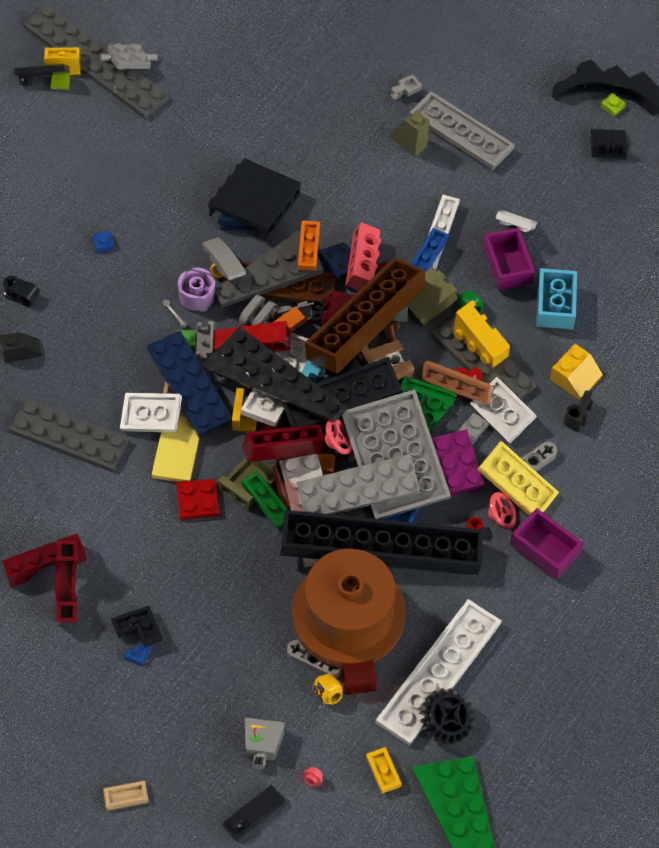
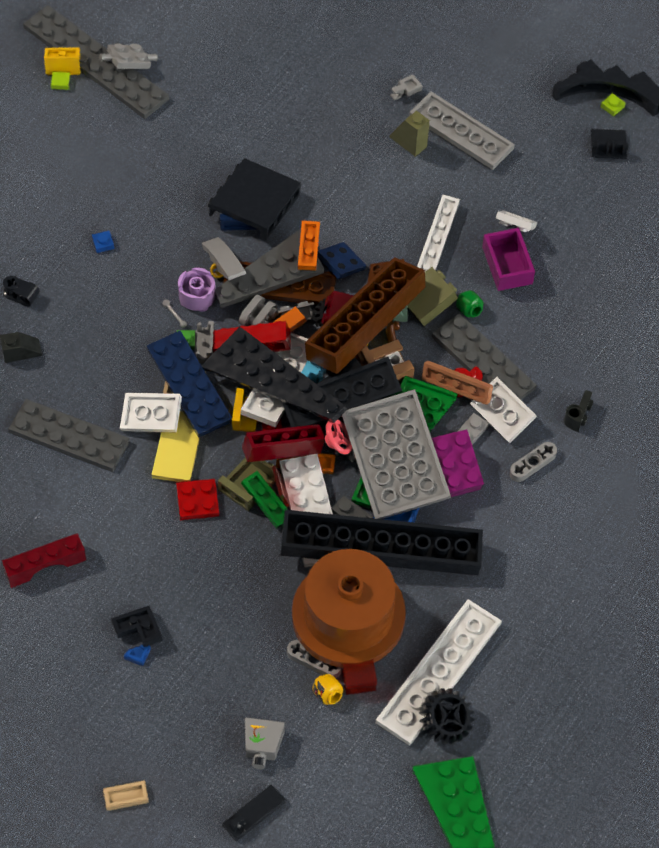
black hinge [14,64,70,86] -> none
dark red arch [54,540,78,622] -> none
light grey plate [296,454,420,514] -> none
coral plate [302,767,323,787] -> none
coral brick [346,222,381,290] -> none
yellow plate [366,747,402,794] -> none
blue tile [411,228,449,272] -> none
yellow wedge [453,300,510,369] -> none
red hinge [466,517,483,529] -> none
light yellow tile [477,441,559,516] -> none
coral piece [488,492,517,530] -> none
magenta piece [510,508,584,580] -> none
medium azure brick [536,268,577,329] -> none
yellow slope [550,344,603,400] -> none

